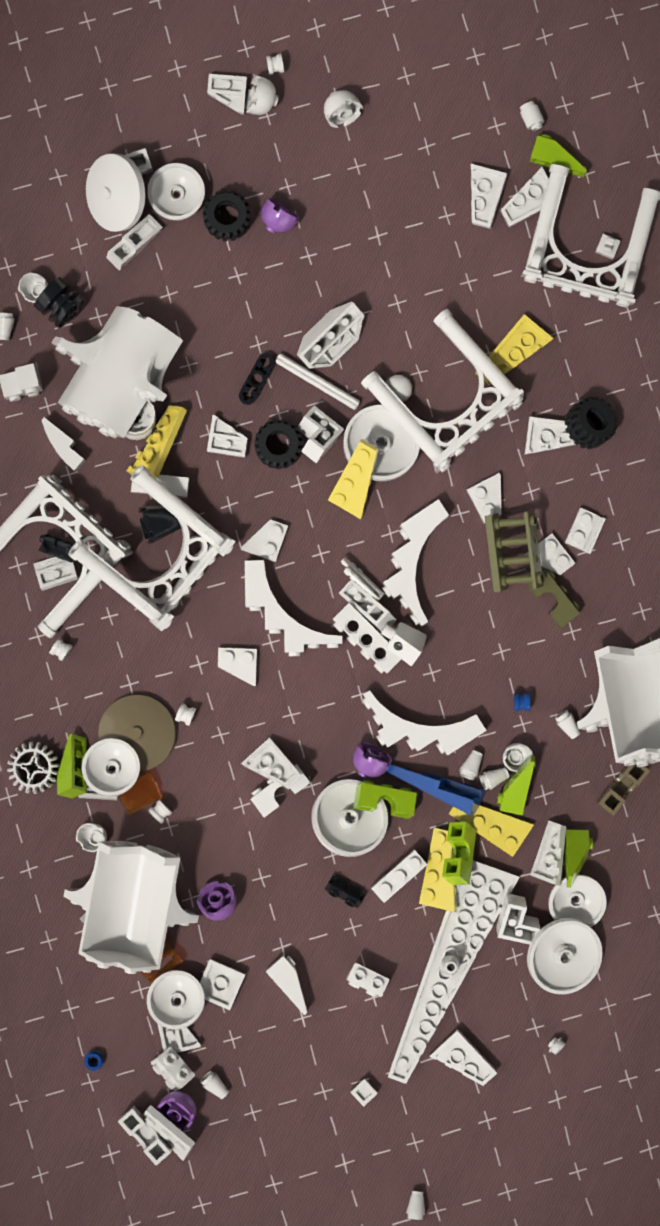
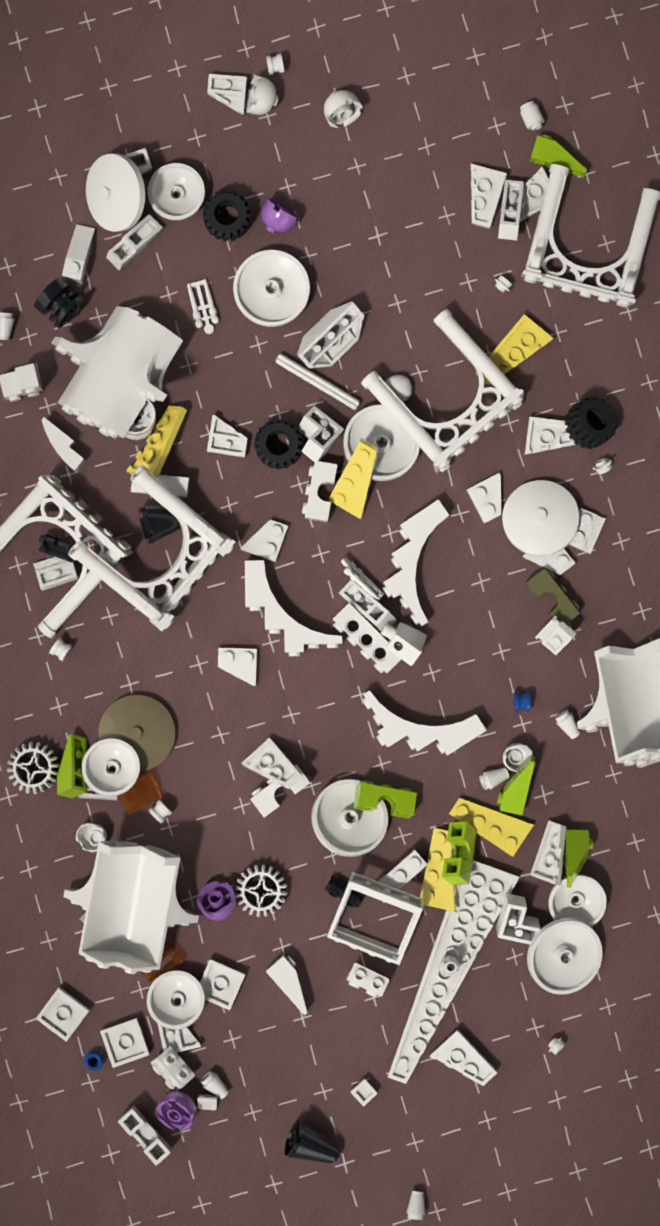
white hair [18,272,49,303] -> none
white wing [143,1105,195,1161] -> none
white wheel [175,703,196,726] -> none
black beam [239,354,274,405] -> none
medium lavender cylinder [353,742,392,778] -> none
blue wedge [386,763,486,815] -> none
white cone [460,750,483,780] -> none
olive fence [484,510,545,592] -> none
white tile [595,234,620,260] -> none
dark tan arch [596,764,650,816] -> none
none -> white plate [36,987,90,1042]
none -> white slope [62,224,95,284]
none -> white plate [100,1018,150,1068]
none -> white piece [187,279,219,334]
none -> white slope [197,1094,218,1110]
none -> white dish [233,250,310,327]
none -> white gear [235,864,287,917]
none -> black cone [284,1119,340,1164]
none -> white arch [302,461,337,523]
none -> white window [327,872,425,965]
none -> white plate [495,275,512,293]
none -> white slope [498,180,524,240]
none -> white dish [502,480,579,556]
none -> white plate [535,616,577,655]
none -> white plate [592,458,612,475]

